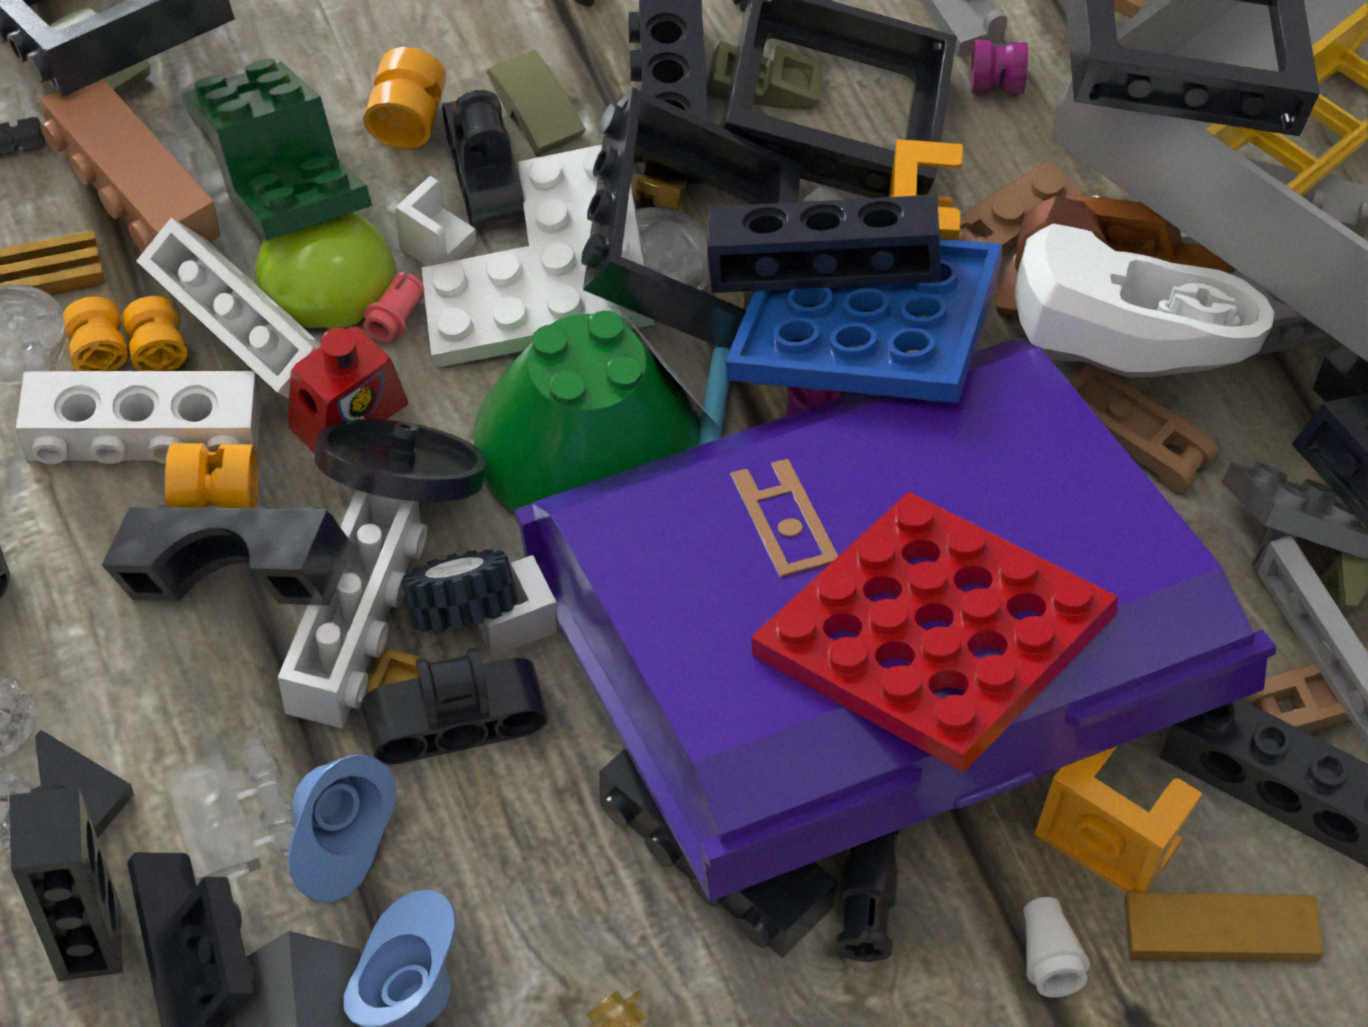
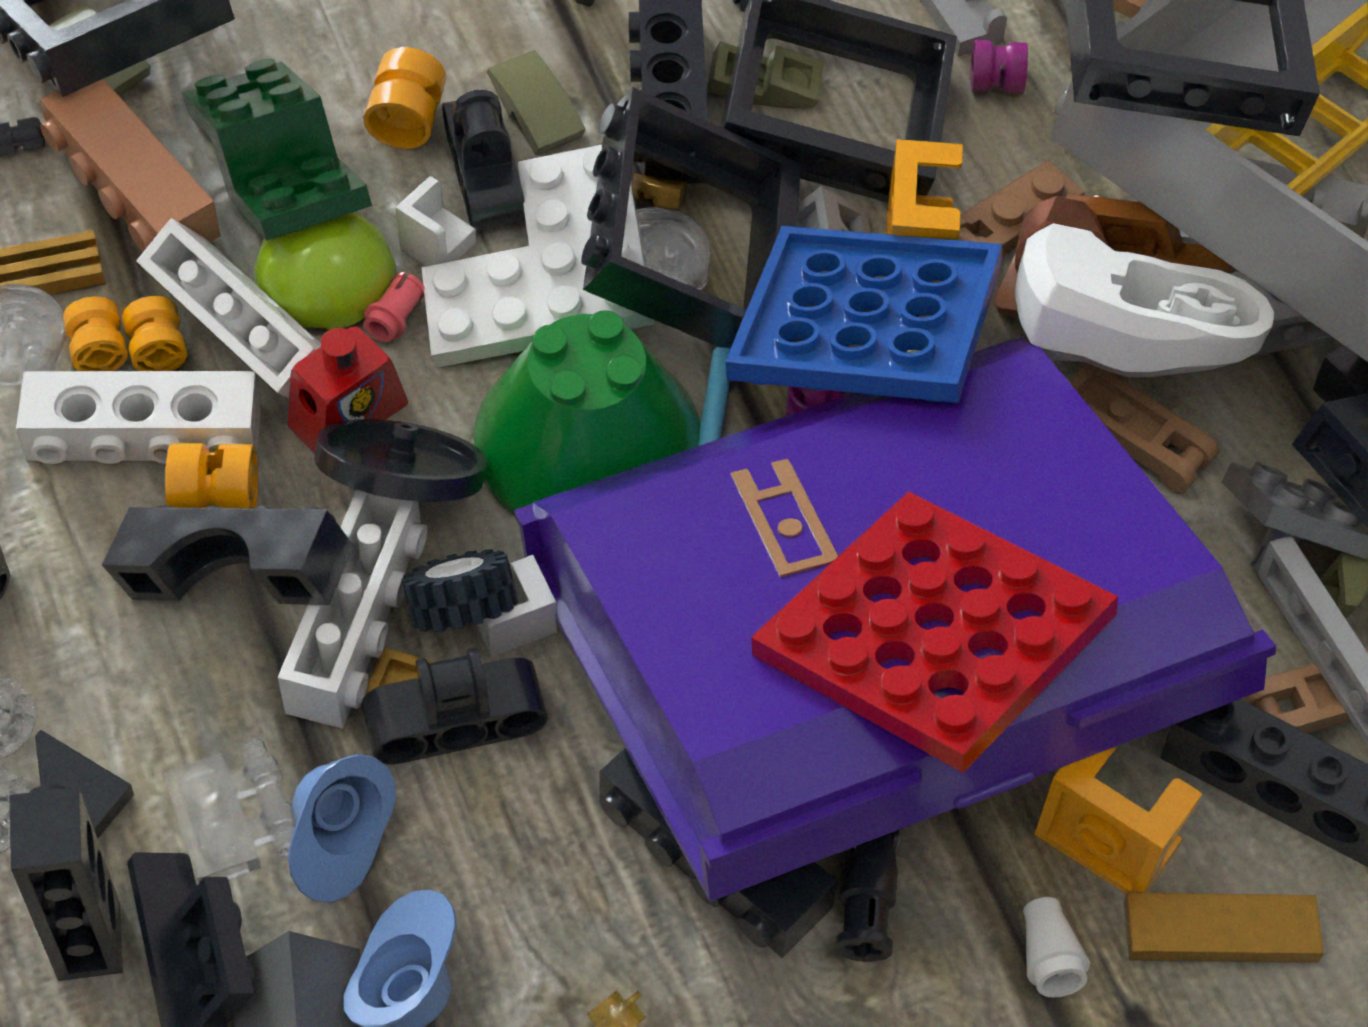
white sticker [620,310,719,428] -> none
black brick [707,195,941,293] -> none

